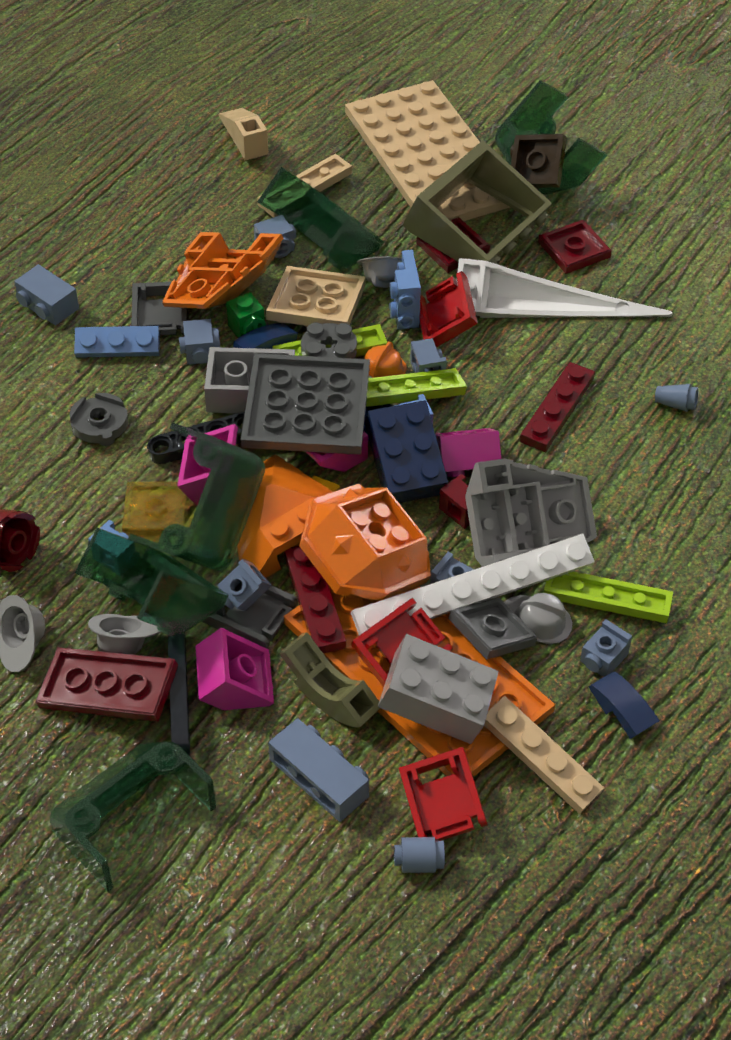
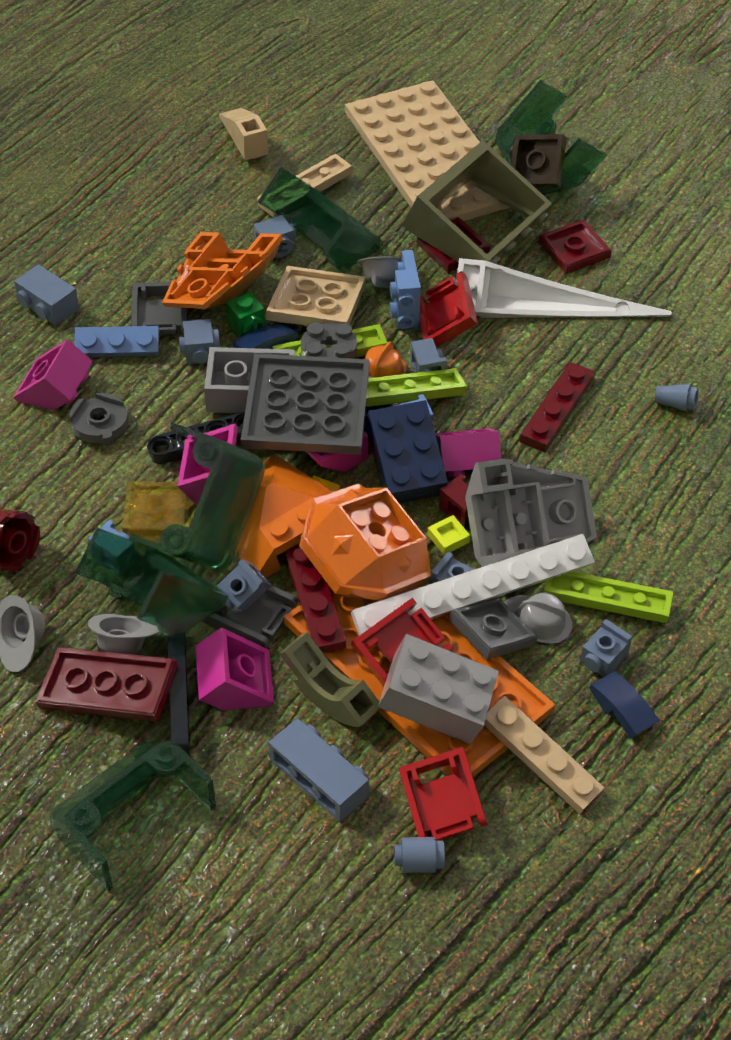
none -> dark pink slope [13,339,93,410]
none -> neon yellow plate [427,515,470,555]

